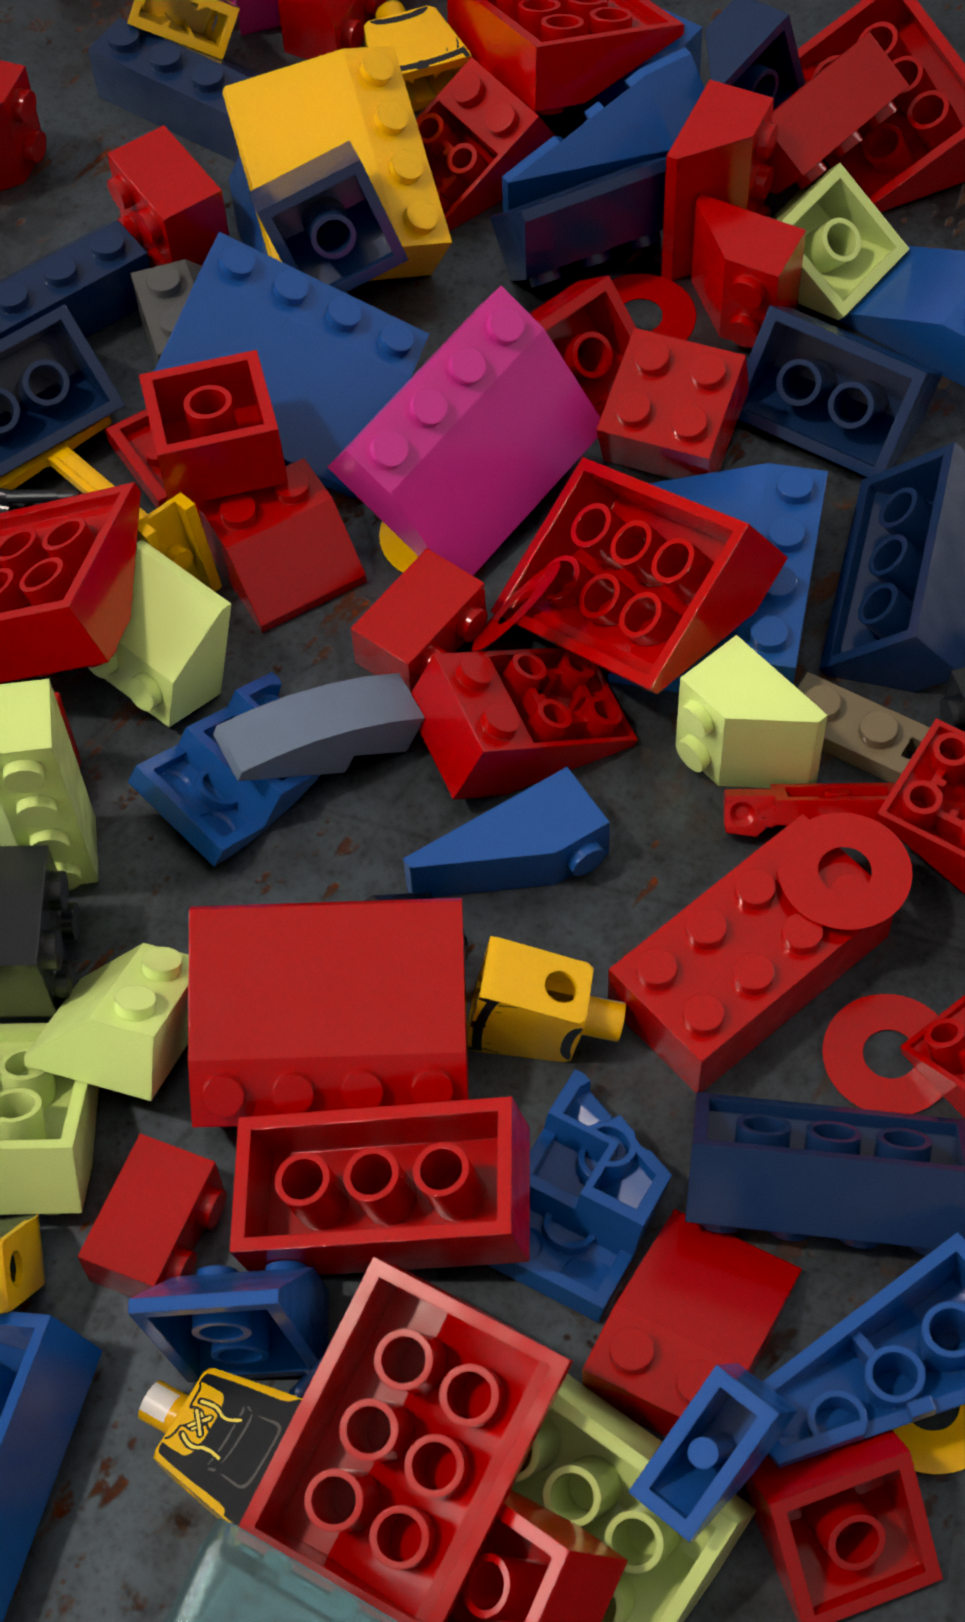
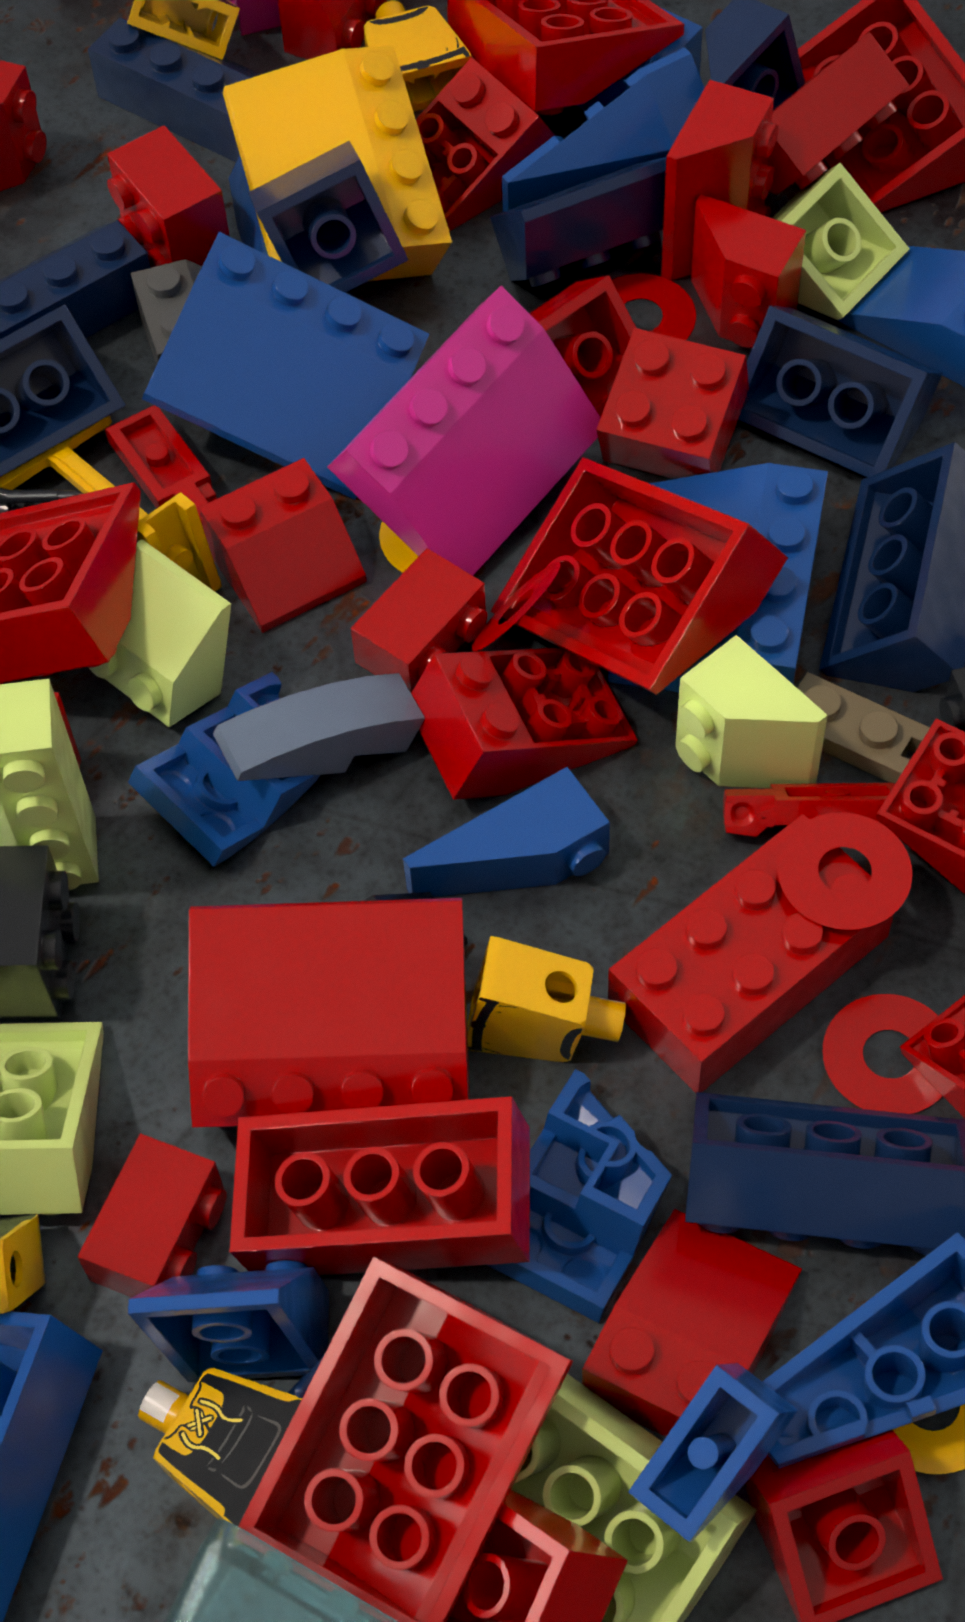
yellowish green slope [24,943,189,1101] -> none
red brick [139,350,288,503] -> none

